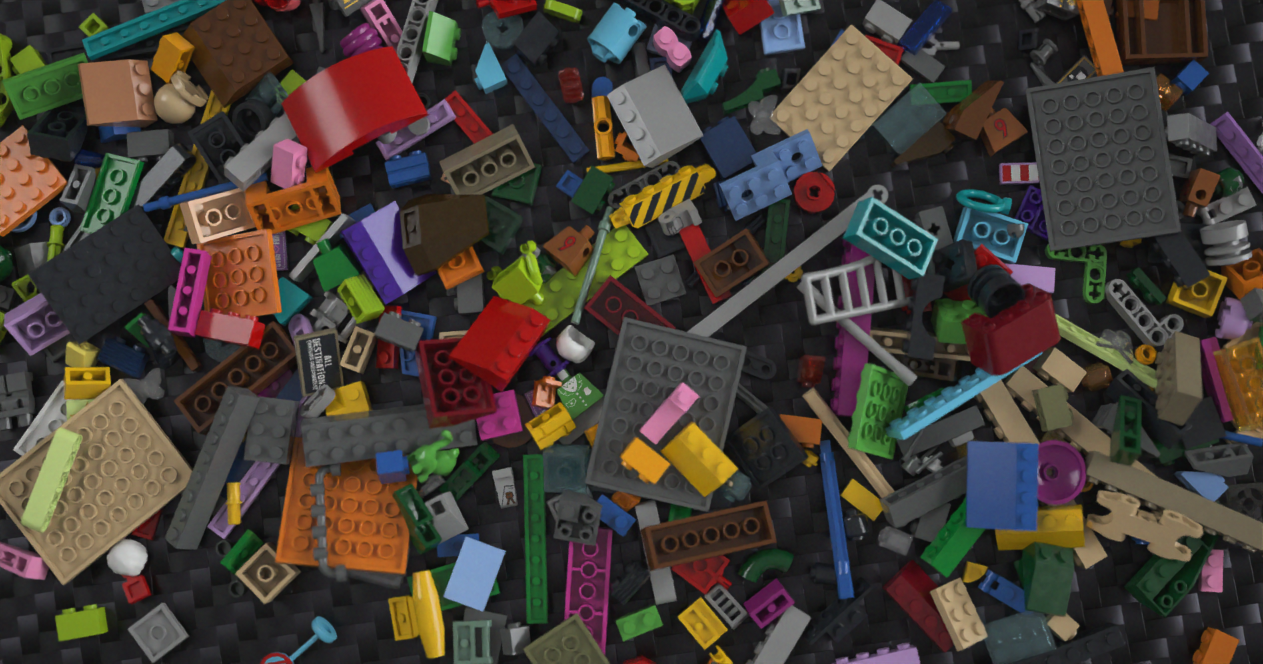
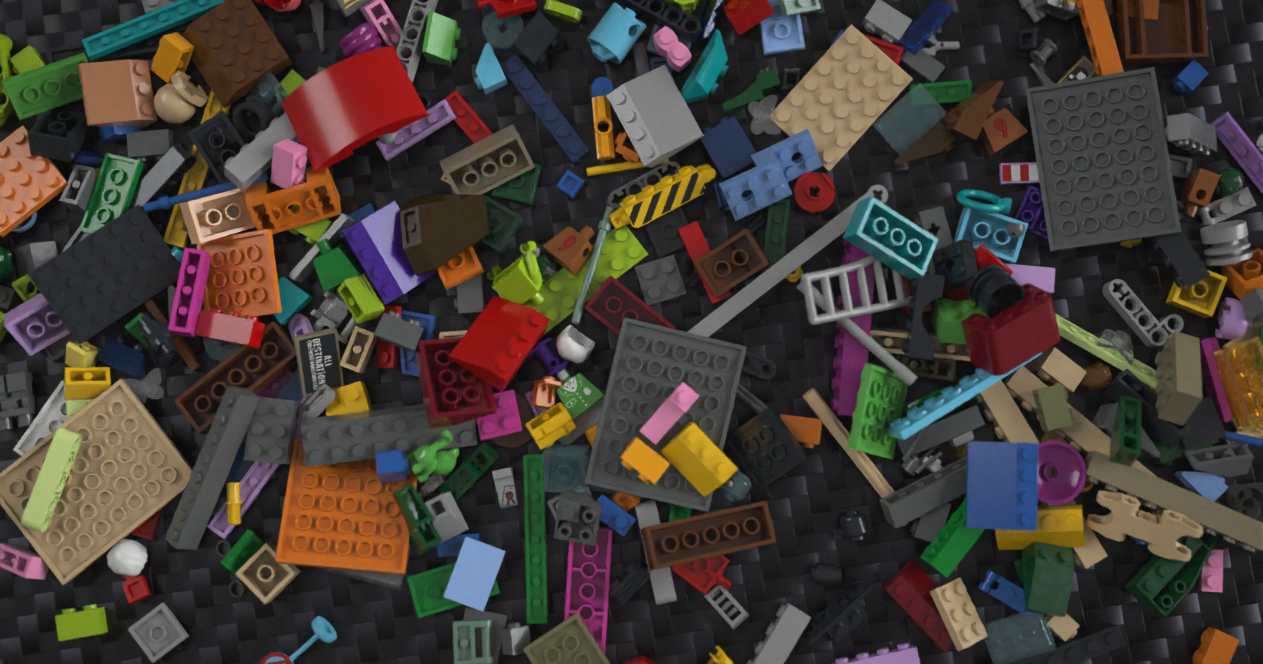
lime axle [47,225,64,261] -> none
light blue plate [49,207,71,228] -> none
lime slope [79,13,110,37] -> none
tile [272,230,290,273] -> none
dark grey bar [310,463,347,582] -> none
blue brick [385,151,432,189] -> none
yellow plate [388,570,445,658] -> none
light grey tile [408,117,430,136] -> none
clear red gear [558,67,584,103] -> none
dark green brick [571,166,615,214] -> none
bright green brick [615,603,663,641] -> none
light grey leg [658,199,702,235] -> none
yellow plate [677,597,728,650] -> none
dark green cylinder [737,548,794,583] -> none
magenta brick [743,578,795,629] -> none
clear red slope [797,355,825,388] -> none
yellow plate [802,449,819,467] -> none
blue piece [819,440,854,599] -> none
yellow tile [840,479,883,521] -> none
clear brick [878,526,913,556] -> none
yellow tile [962,561,988,583] -> none
bright green beam [1045,243,1107,304] -> none
dark green plate [1126,267,1167,306] -> none
light orange plate [1135,344,1157,365] -> none
clear orange wheel [1156,73,1183,111] -> none

